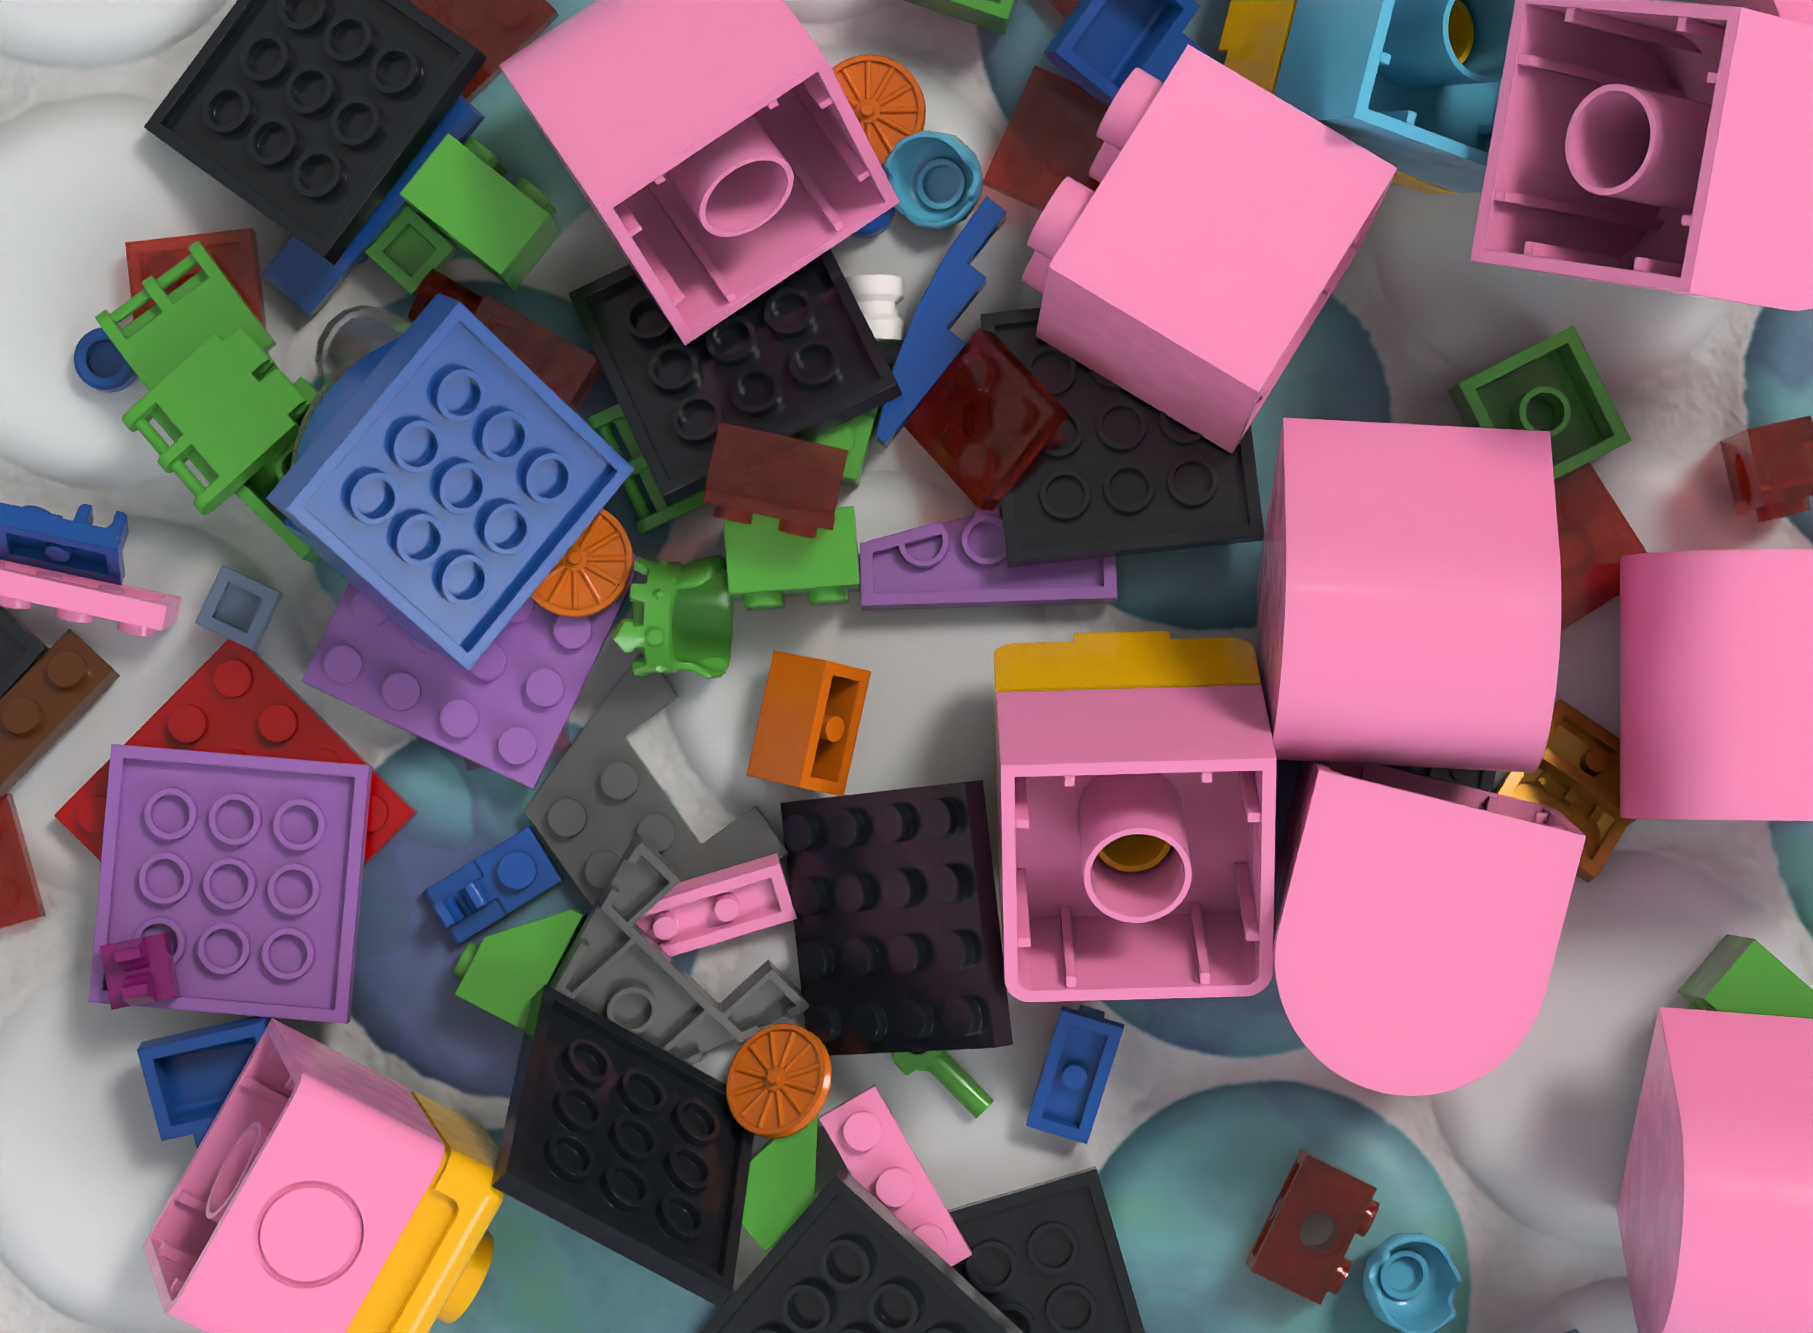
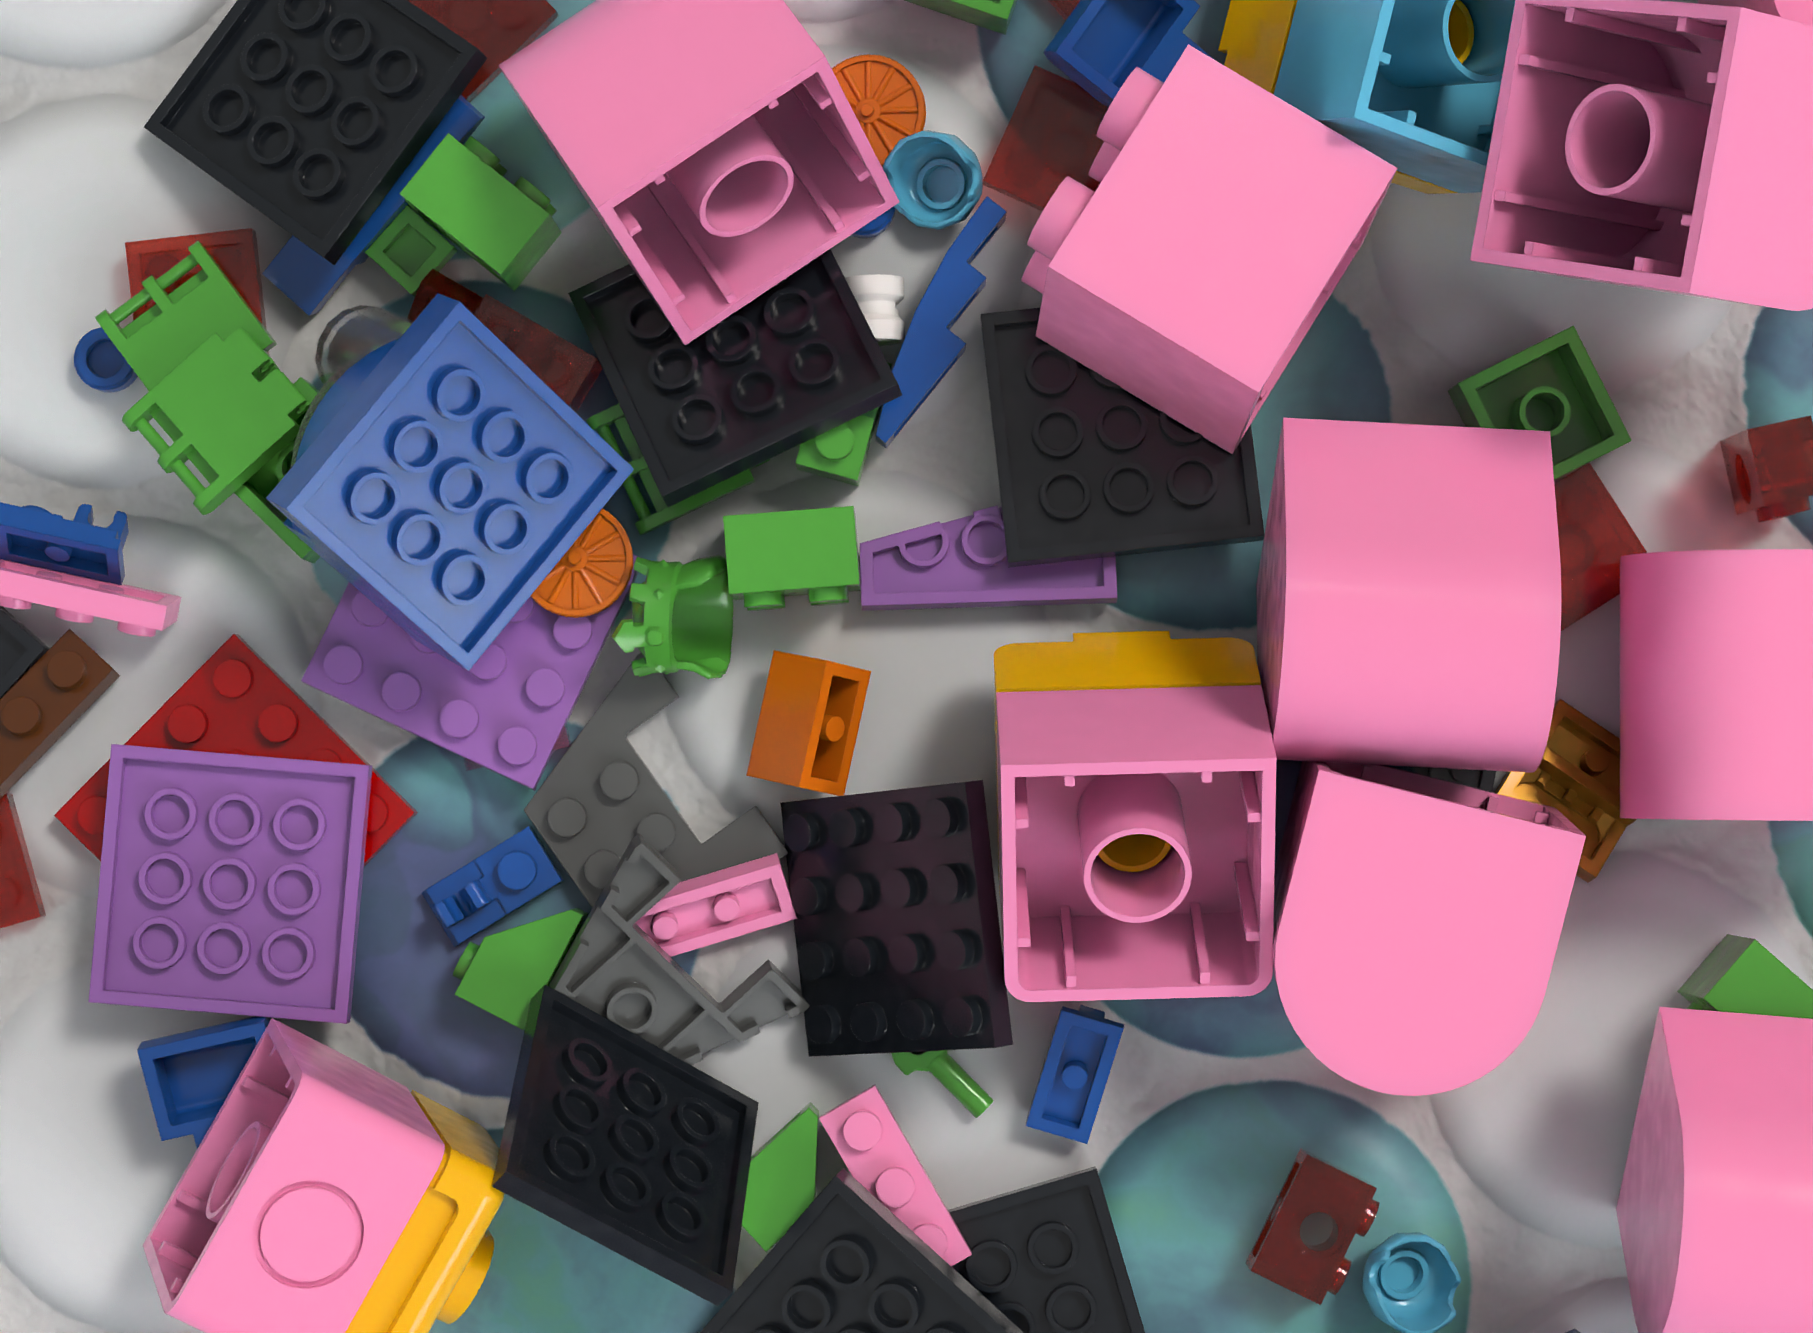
magenta tile [99,932,181,1010] -> none
sand blue plate [195,565,284,651] -> none
clear red bracket [702,421,849,538] -> none
orange wheel [726,1023,832,1139] -> none
clear red plate [904,328,1069,511] -> none

